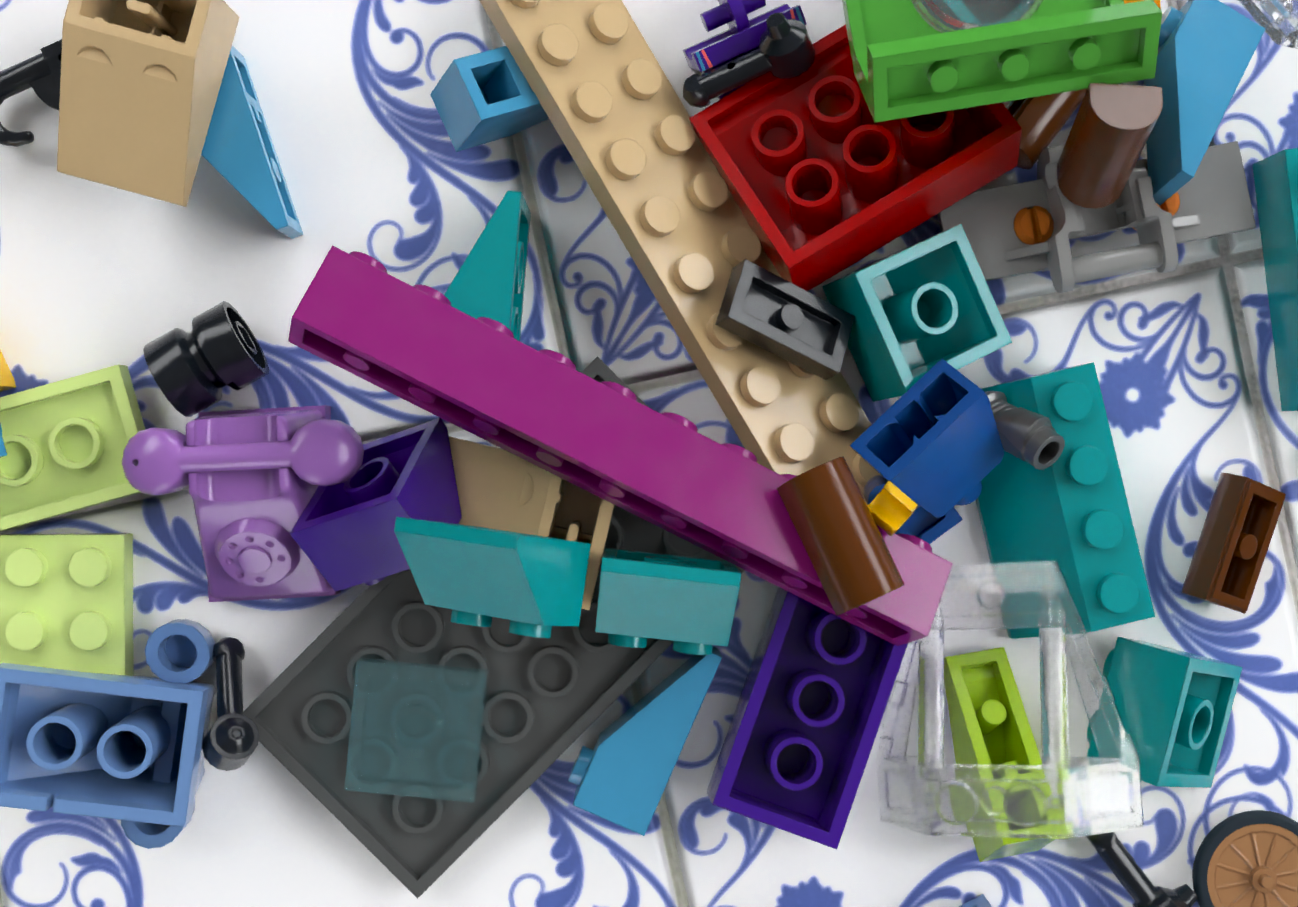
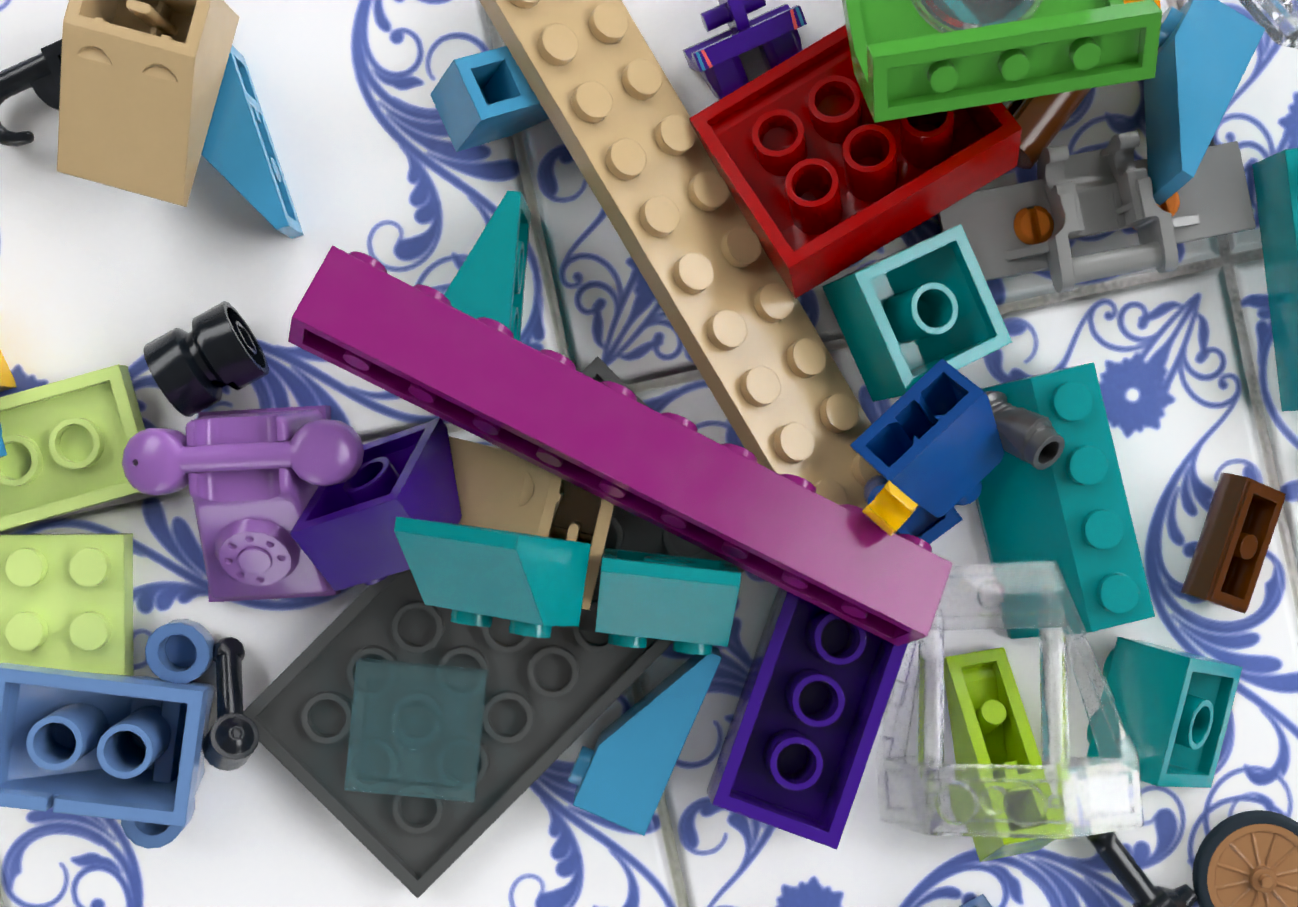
black piece [683,13,816,108] -> none
black plate [715,259,855,380] -> none
reddish brown brick [777,456,905,615] -> none
reddish brown brick [1057,83,1163,209] -> none

